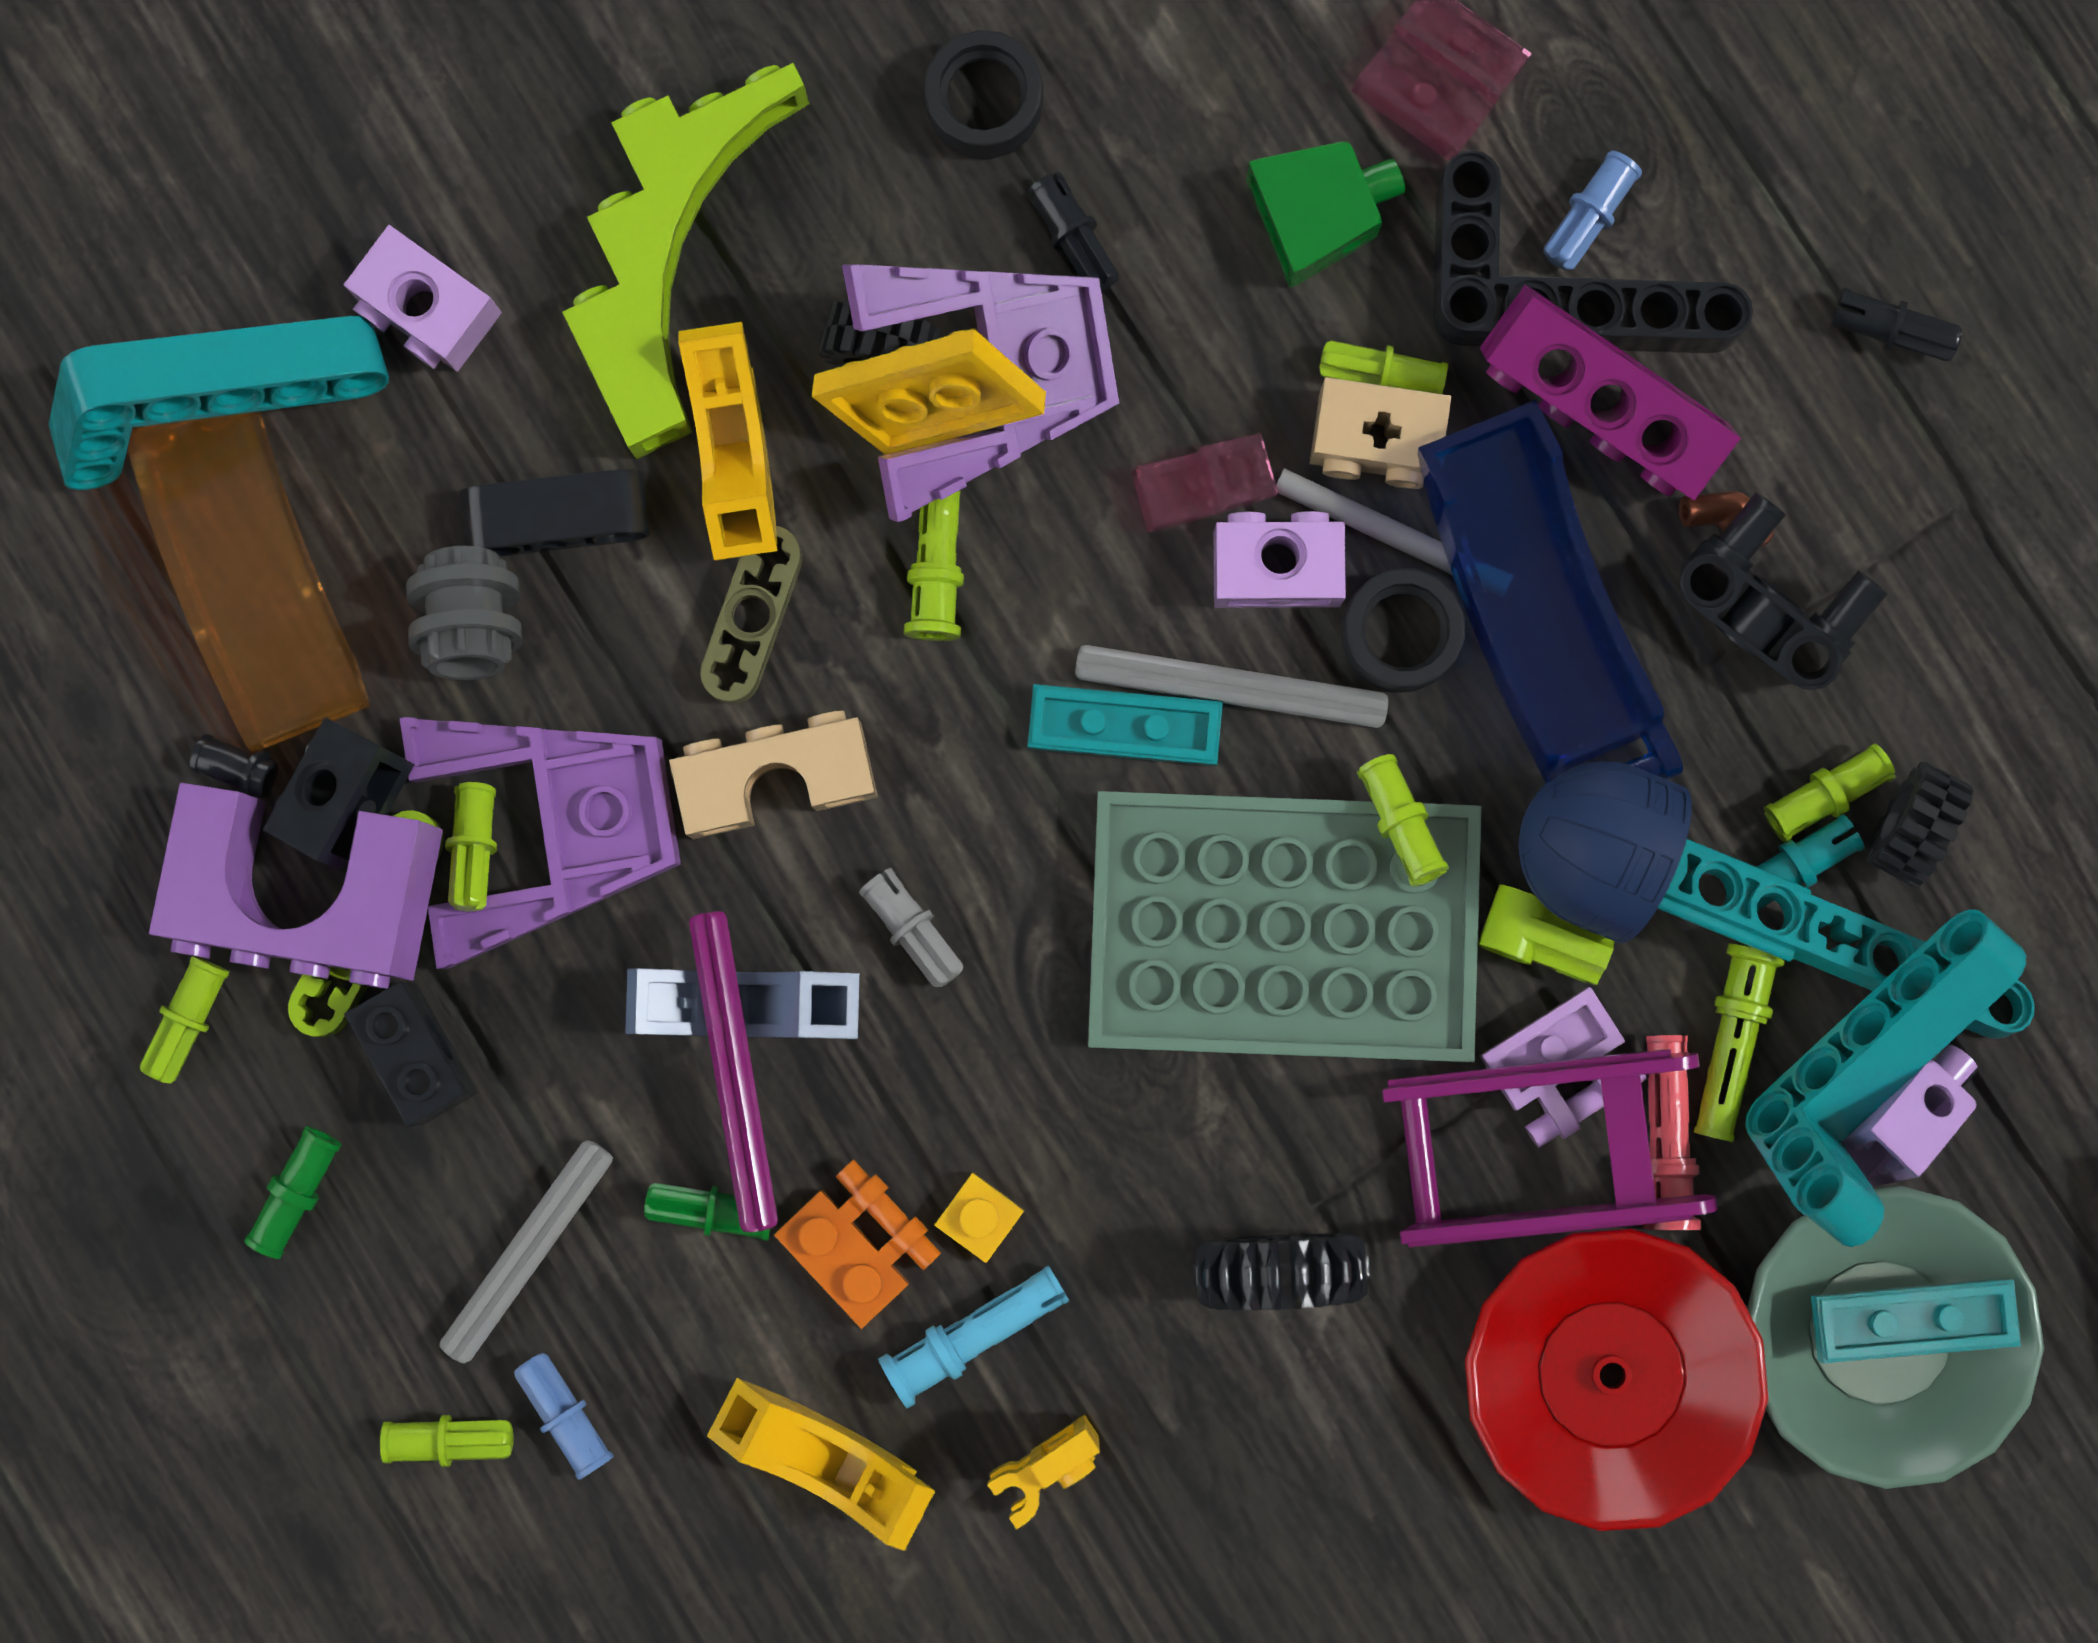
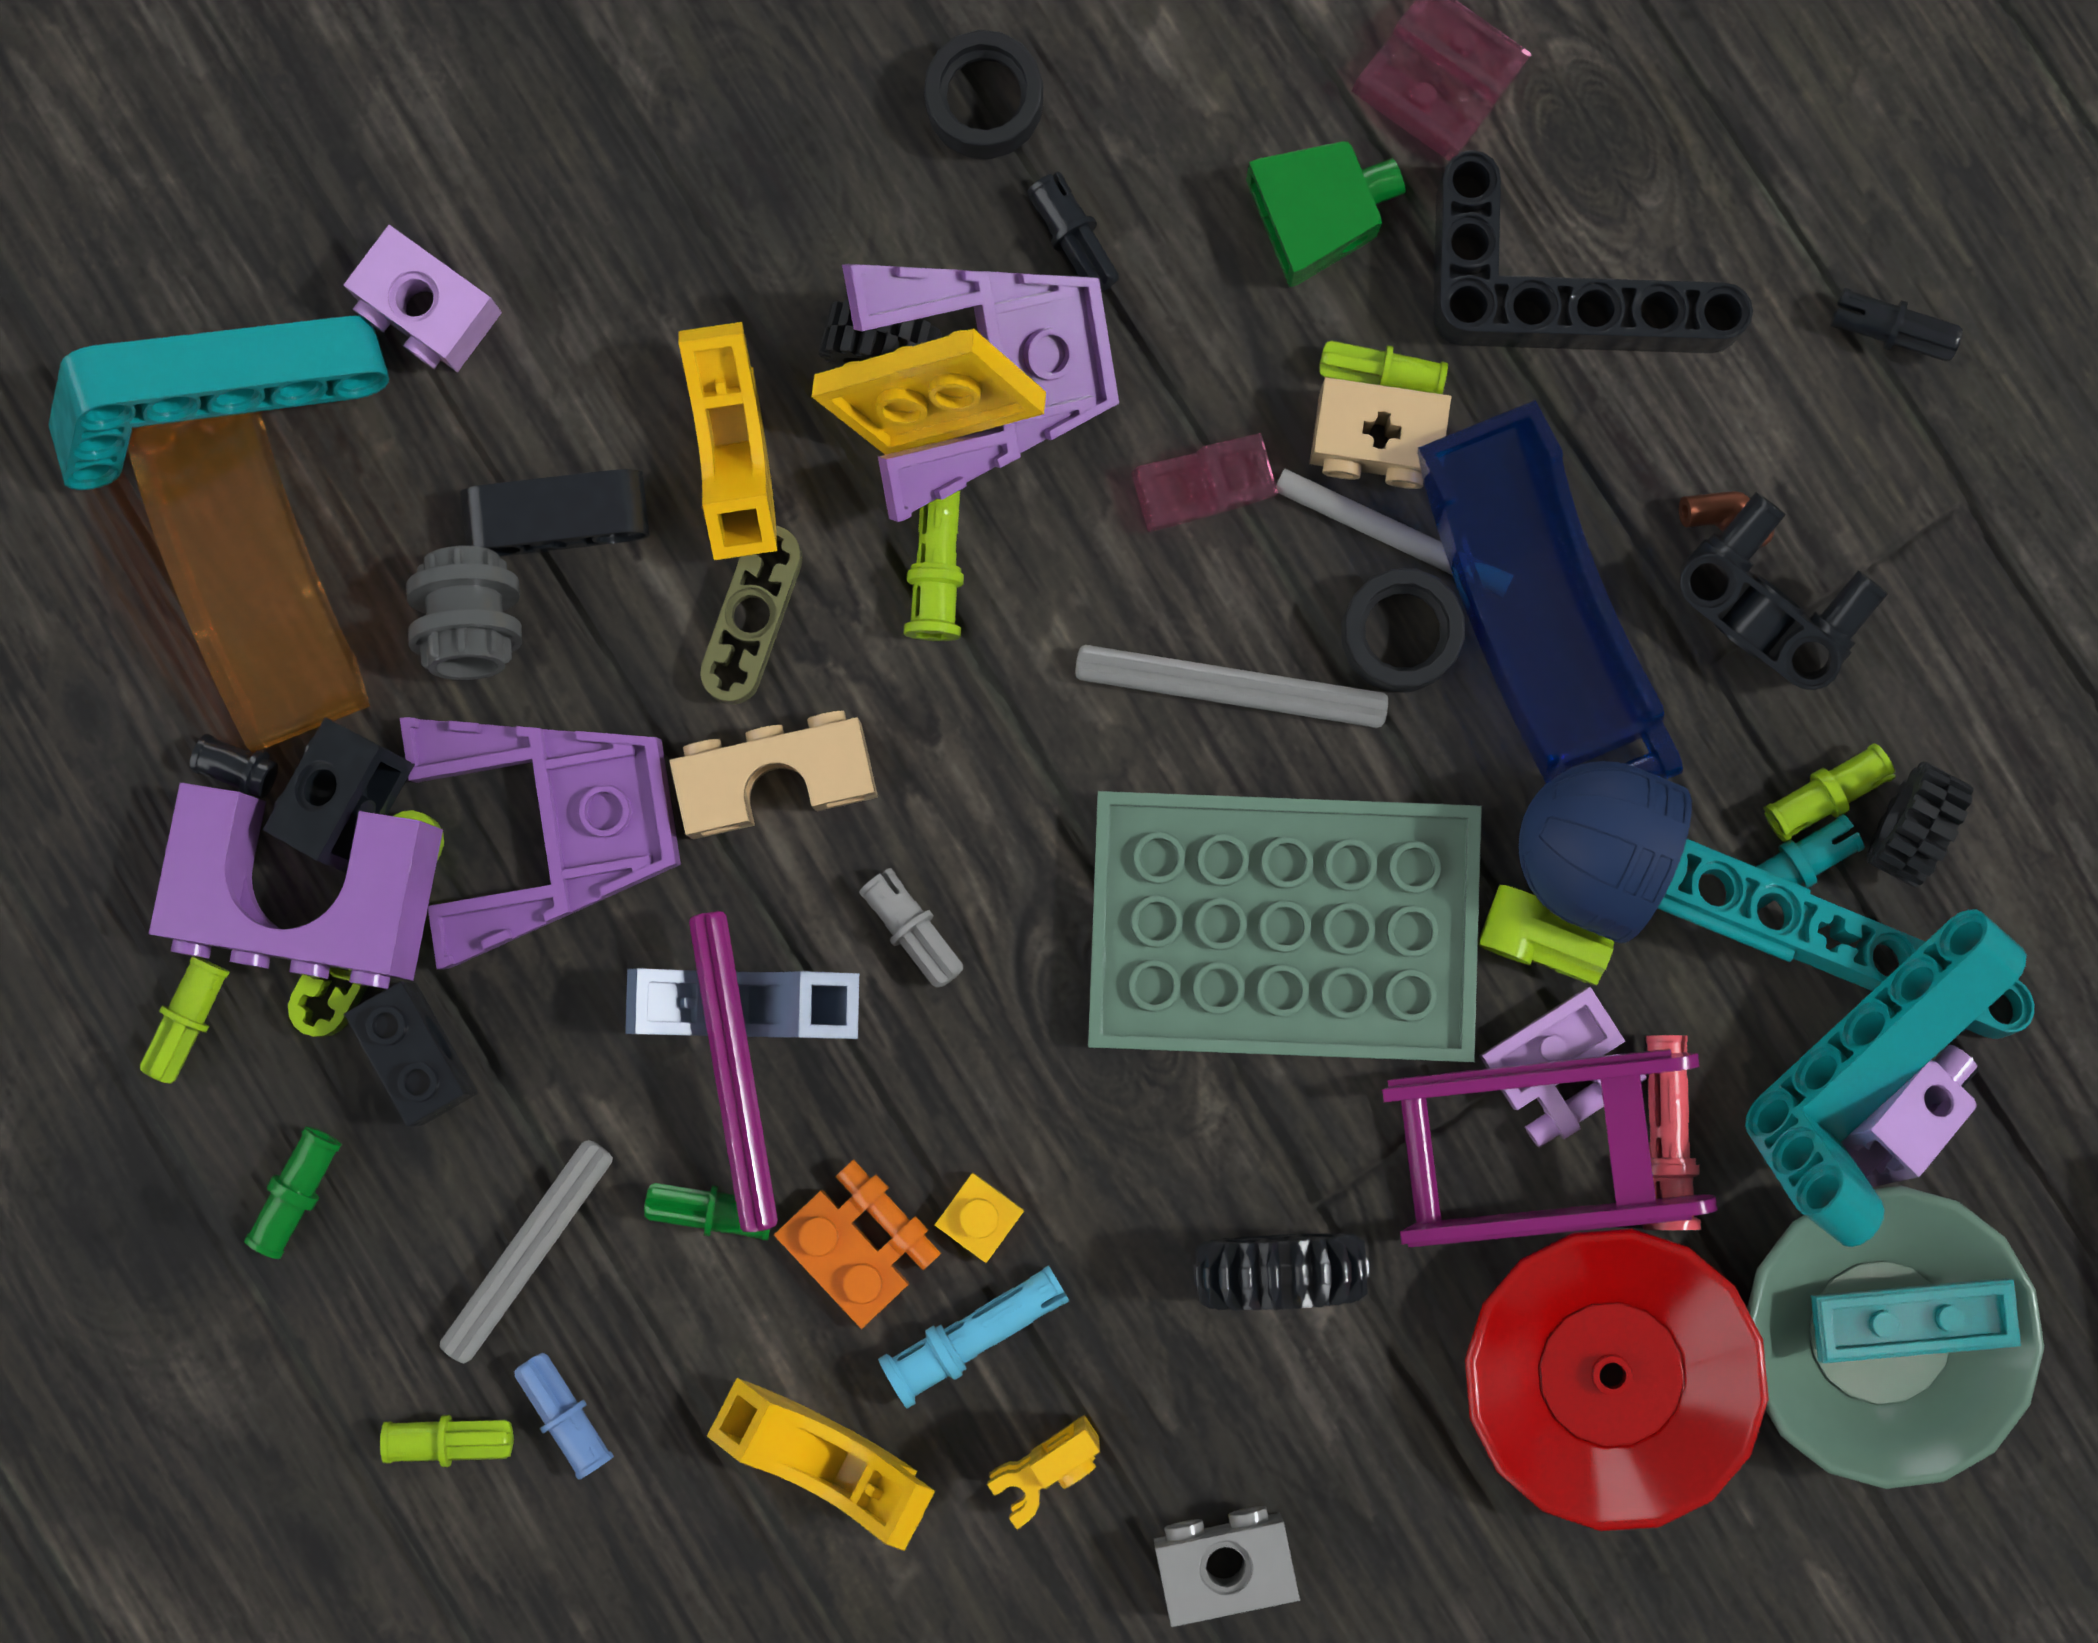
lime axle [445,782,497,912] -> none
lime arch [562,63,809,459] -> none
teal tile [1027,684,1223,767] -> none
lavender brick [1214,511,1346,608] -> none
lime pin [1357,754,1449,887] -> none
magenta brick [1480,284,1741,500] -> none
medium blue axle [1543,151,1642,271] -> none
lime pin [1693,943,1785,1142] -> none
none -> light grey brick [1154,1506,1300,1627]

